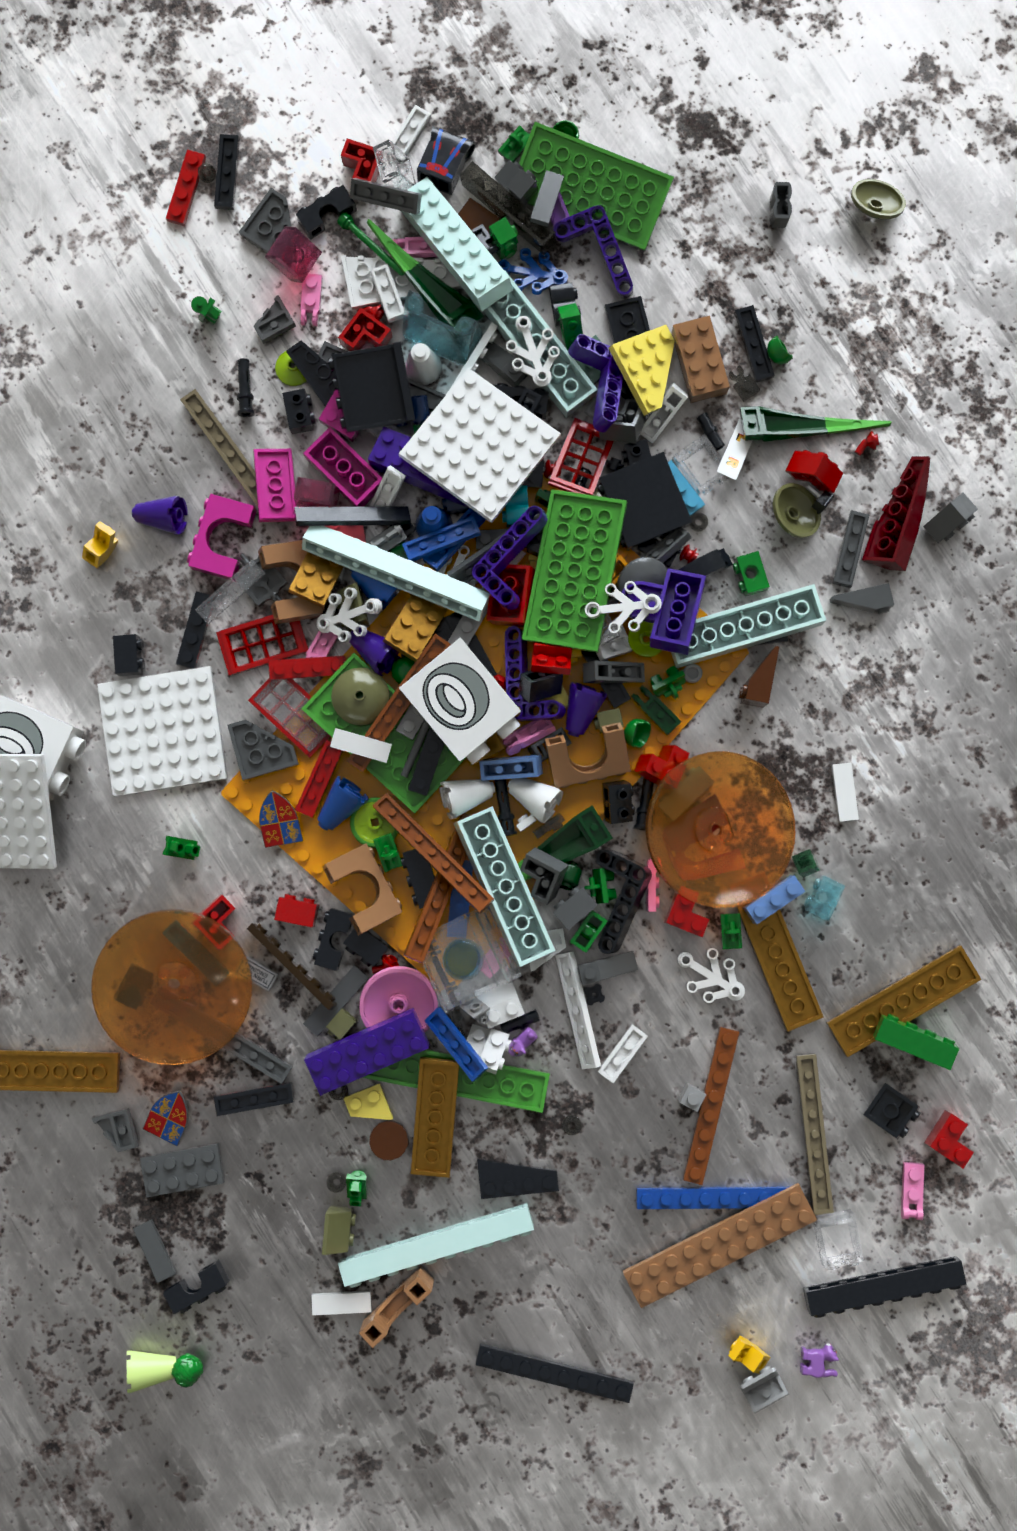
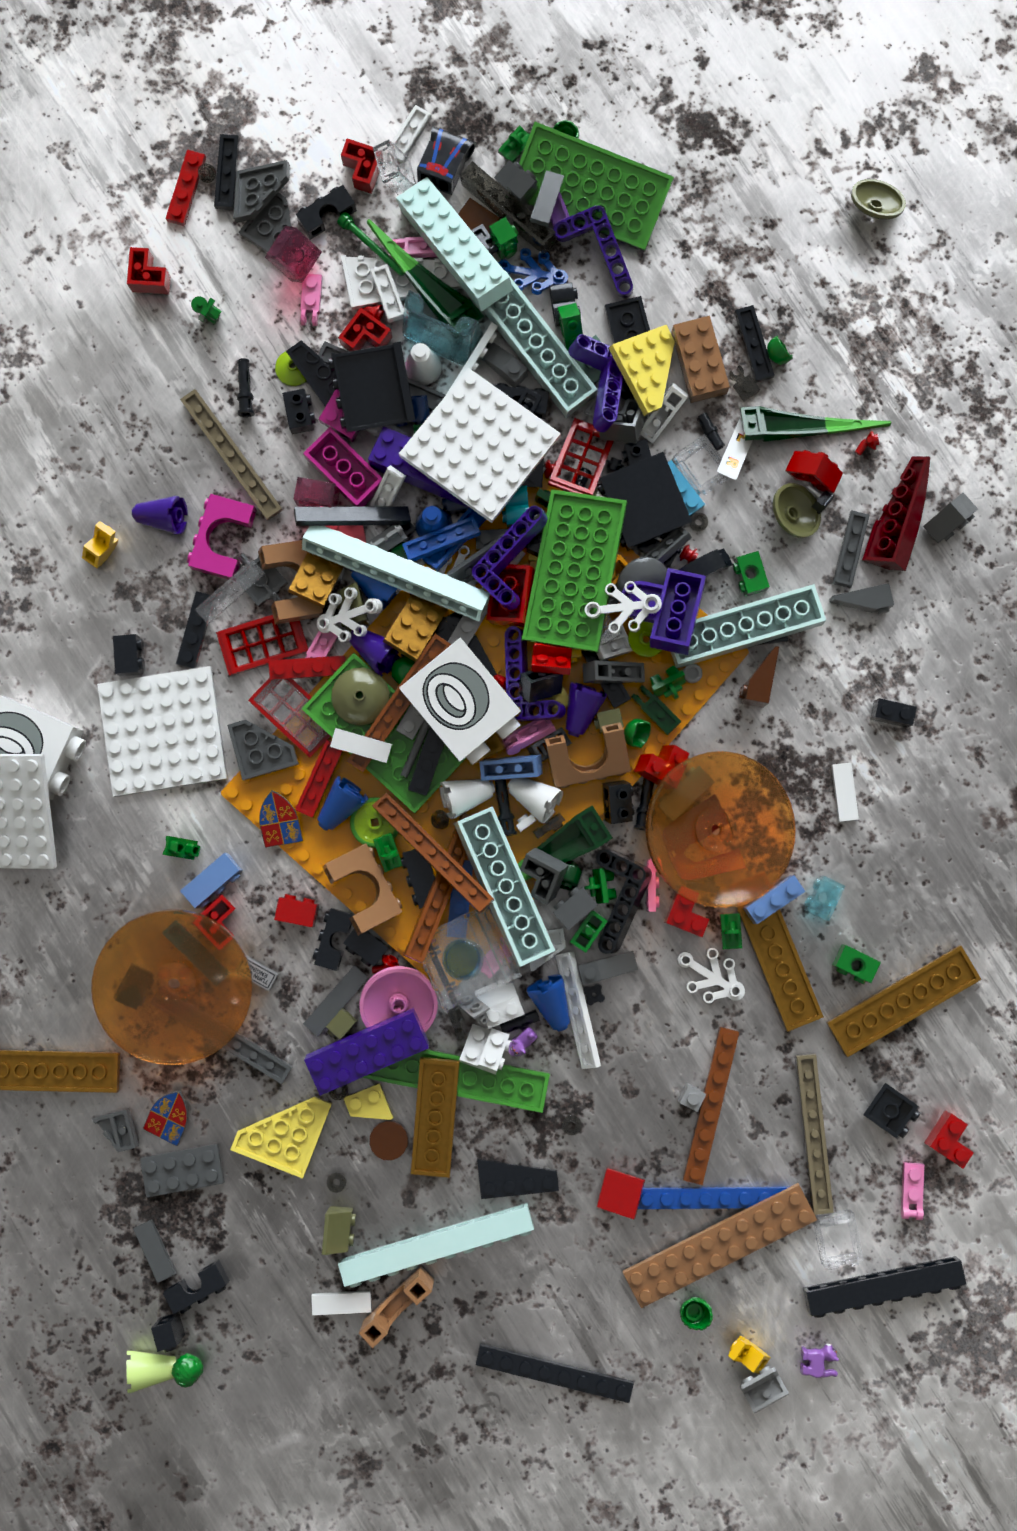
black plate [214,1082,295,1116] -> none
dark brown plate [247,923,337,1010] -> none
dark pink tile [253,448,297,522] -> none
dark grey wing [254,295,296,344] -> none
green hips [346,1170,367,1207] -> none
dark grey plate [350,178,422,215] -> none
blue plate [424,1007,488,1082] -> none
white plant [506,316,560,387] -> none
white plate [597,1024,648,1083] -> none
dark grey brick [770,182,792,228] -> none
clear green brick [792,849,821,878] -> none
green wedge [873,1014,960,1070] -> none
none -> red brick [127,247,171,294]
none -> black brick [151,1312,185,1353]
none -> medium blue brick [180,853,243,909]
none -> light yellow plate [230,1096,332,1179]
none -> dark grey plate [233,160,290,223]
none -> clear smoke plate [431,810,449,829]
none -> blue cone [527,974,570,1032]
none -> red tile [597,1168,645,1219]
none -> green hair [680,1297,713,1331]
none -> green brick [832,944,881,984]
none -> black brick [870,698,917,728]

